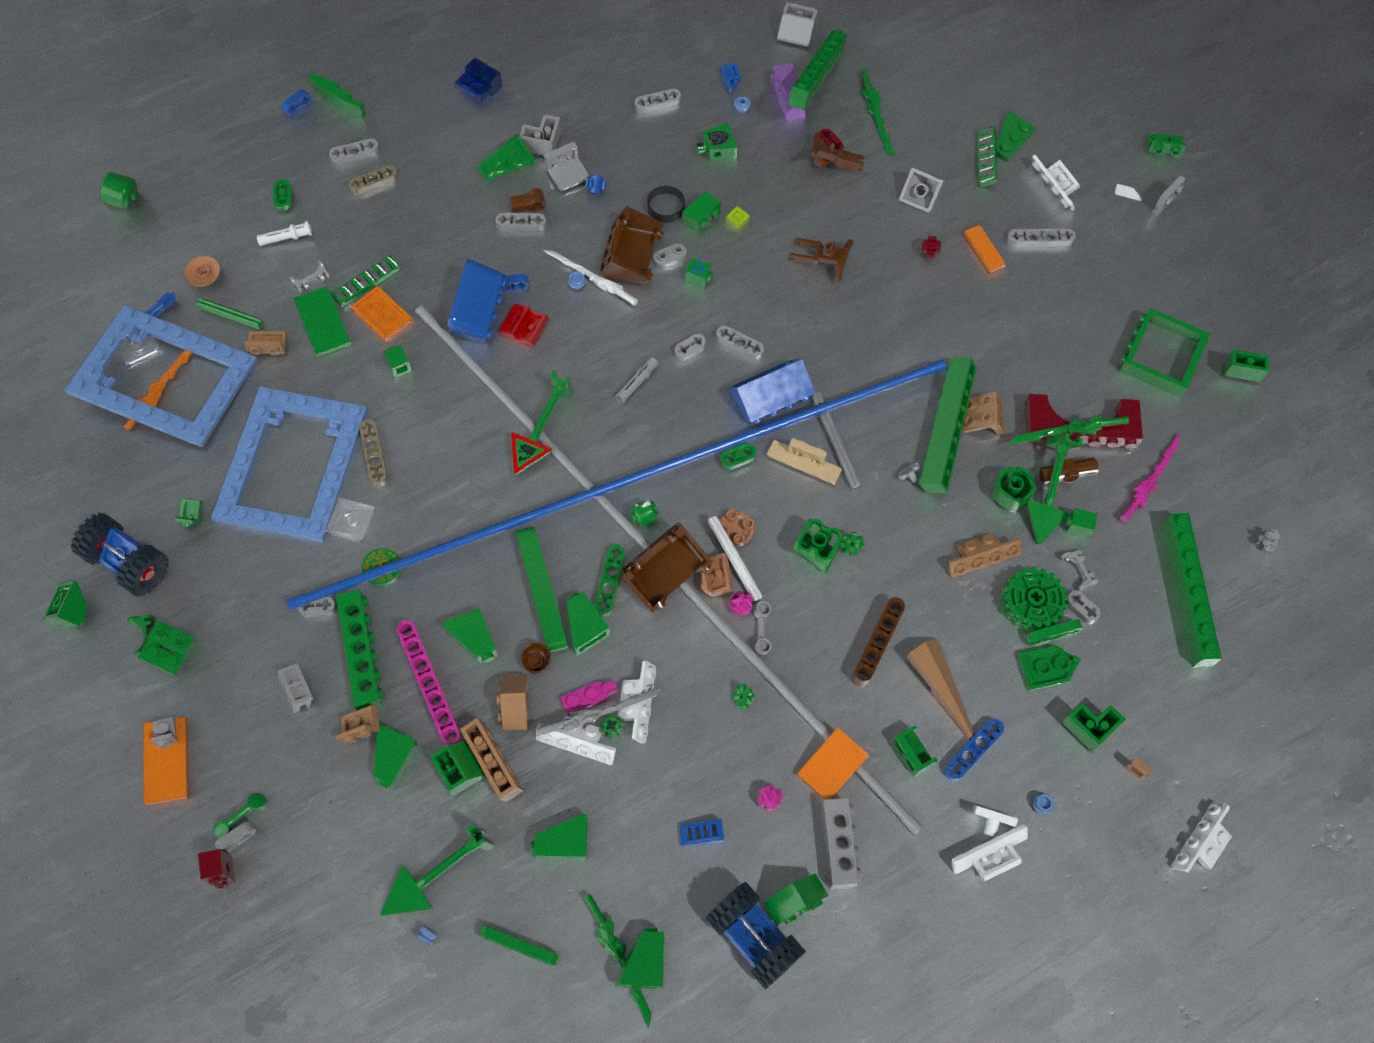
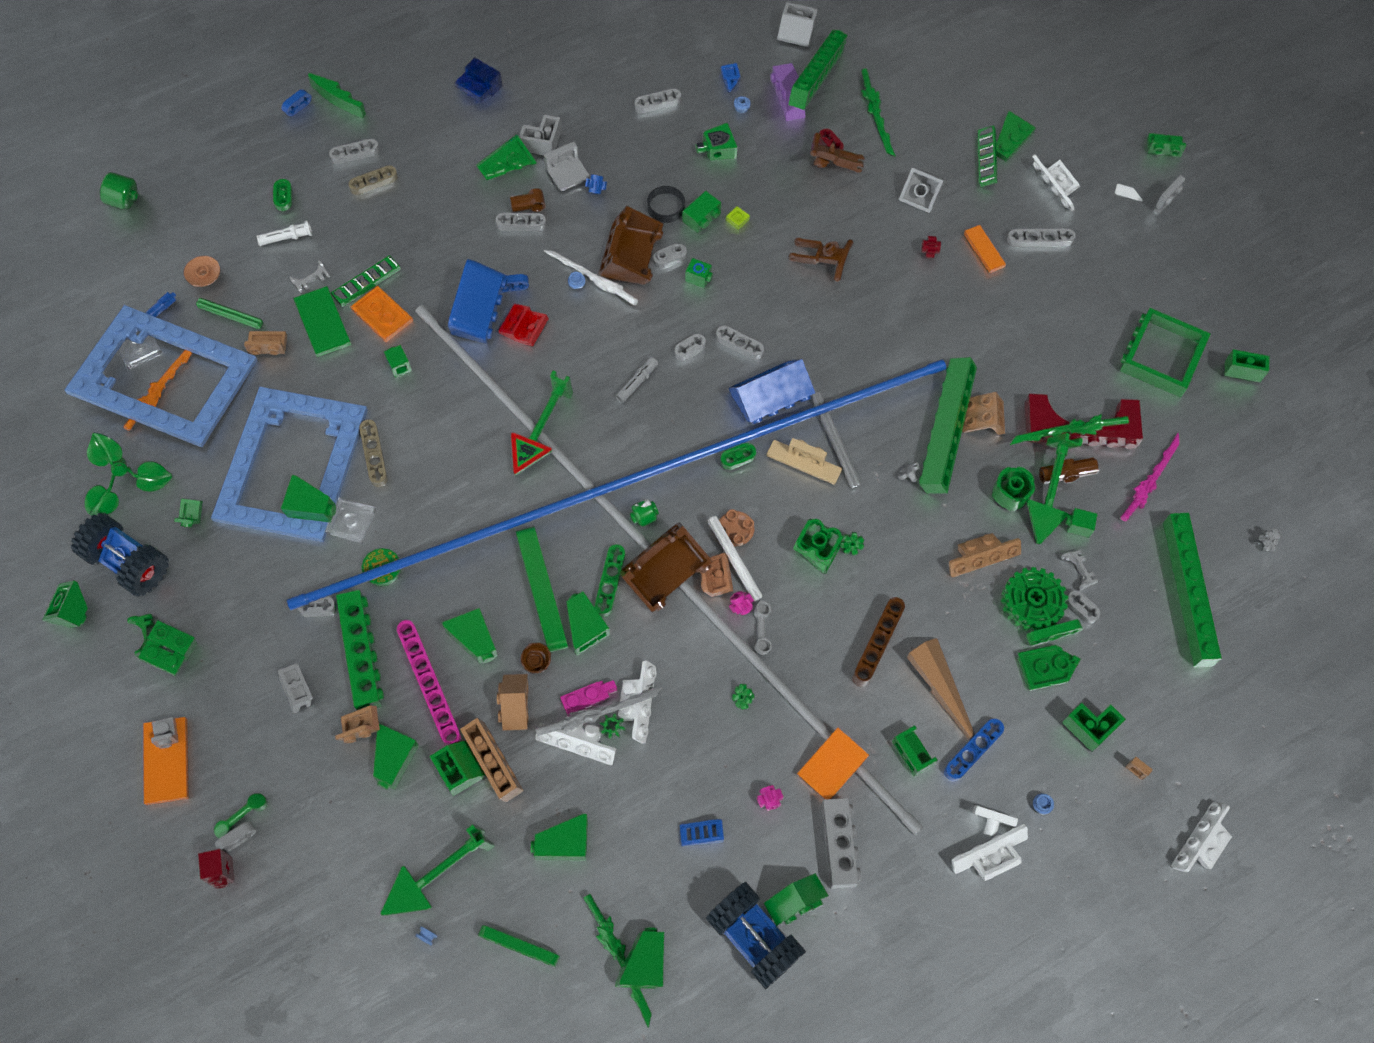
none -> green plant [85,432,172,516]
none -> green slope [281,475,336,523]

